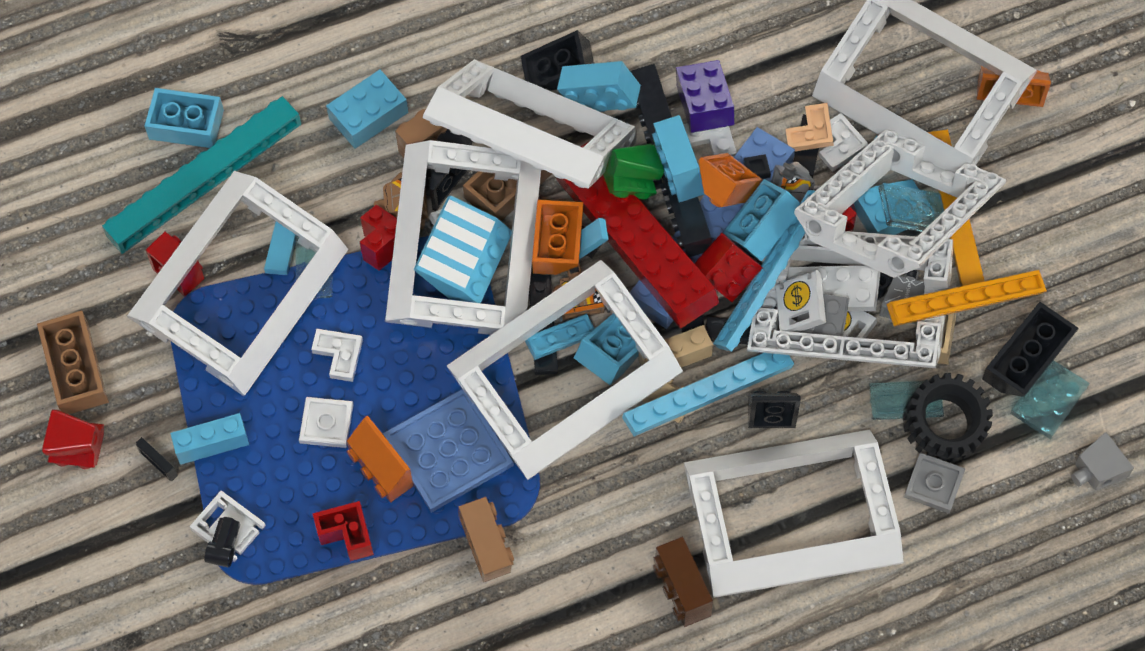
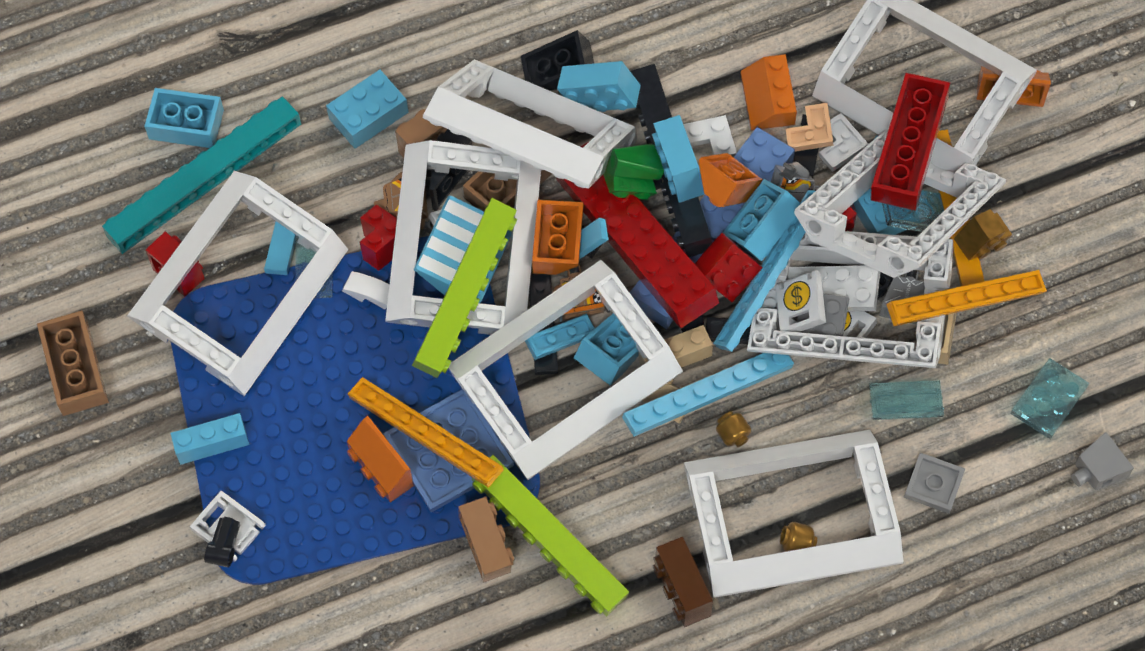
red piece [42,409,104,469] -> none
black tile [136,437,178,481] -> none
white tile [299,397,353,448] -> none
white plate [311,329,363,382] -> none
red brick [312,501,374,561] -> none
brick [676,60,734,133] -> none
black tile [743,154,771,179] -> none
black slope [748,390,801,428] -> none
black tyre [903,373,993,463] -> none
black slope [982,302,1079,397] -> none
none -> white slope [342,271,389,309]
none -> light orange tile [348,377,504,488]
none -> lime brick [412,198,517,378]
none -> lime brick [472,455,629,617]
none -> pearl gold head [716,411,751,448]
none -> orange slope [740,54,797,130]
none -> pearl gold head [780,522,817,552]
none -> red brick [871,73,950,211]
none -> pearl gold brick [954,209,1012,261]

